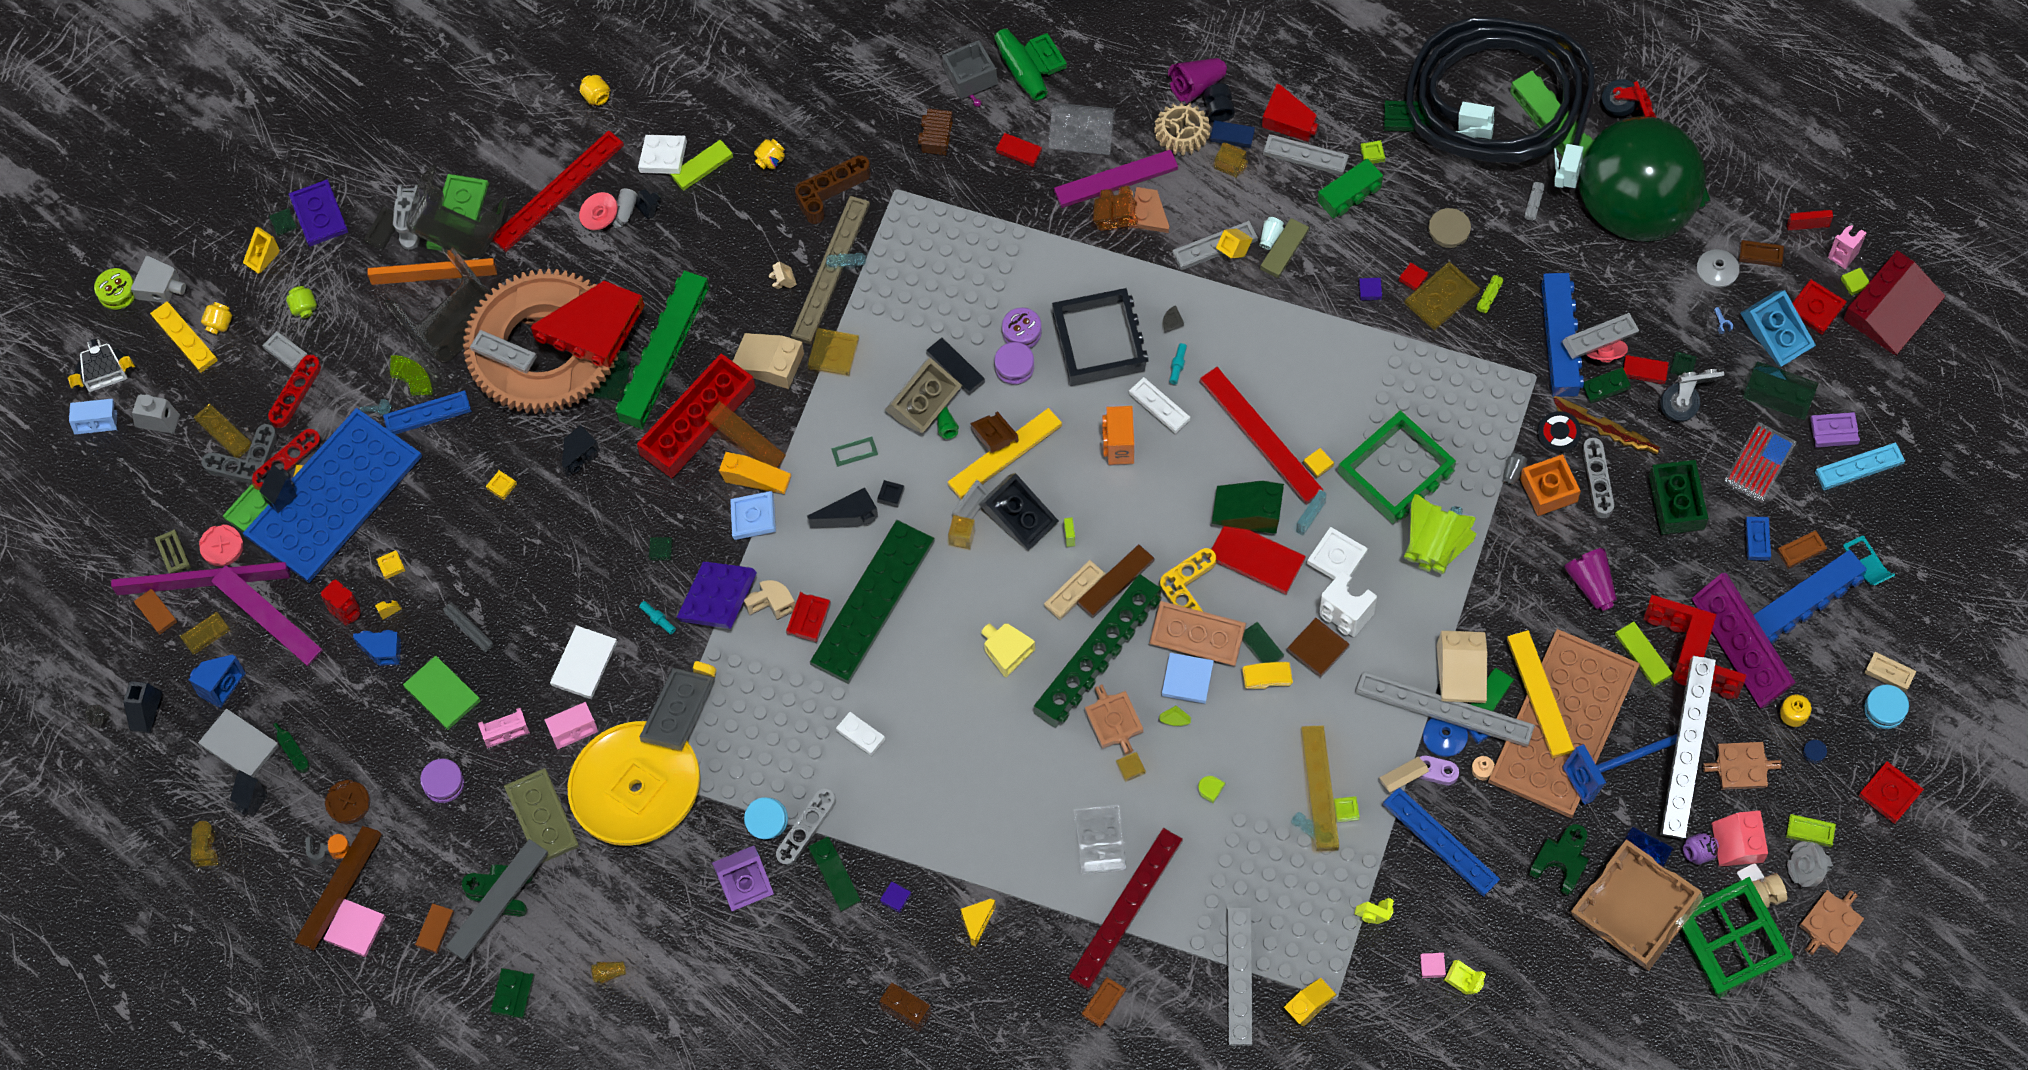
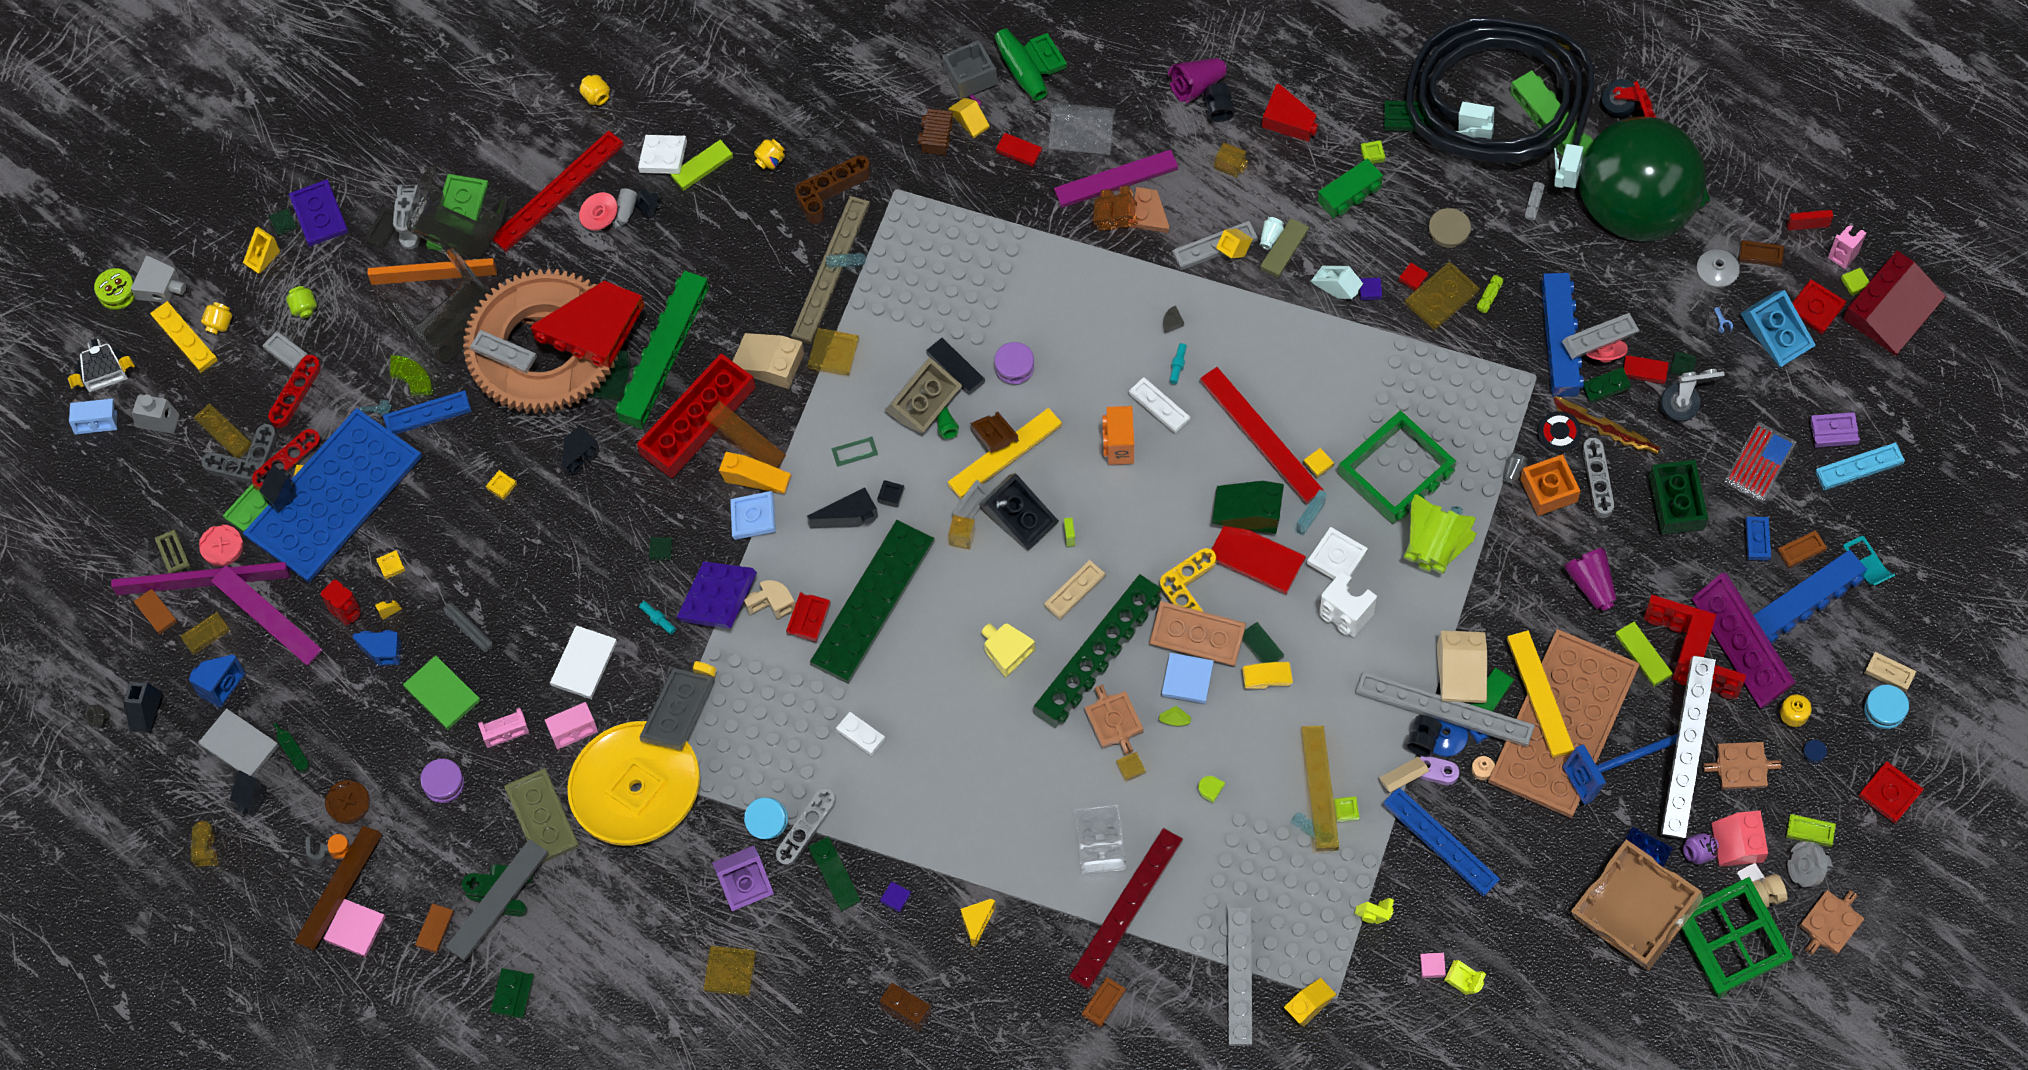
clear yellow cone [591,961,626,984] -> none
tan tile [769,262,797,289] -> none
medium lavender head [1002,308,1042,348] -> none
black window [1052,288,1149,386] -> none
reddish brown tile [1077,544,1154,618] -> none
tan gear [1154,102,1210,156] -> none
dark blue tile [1210,120,1255,148] -> none
light grey tile [1263,134,1349,175] -> none
reddish brown tile [1287,617,1350,678] -> none
dark green piece [1530,824,1590,896] -> none
clear green slope [1743,361,1819,420] -> none
none -> clear yellow tile [703,946,756,997]
none -> yellow slope [948,98,990,139]
none -> light aqua slope [1311,266,1363,299]
none -> black wheel [1405,715,1443,757]

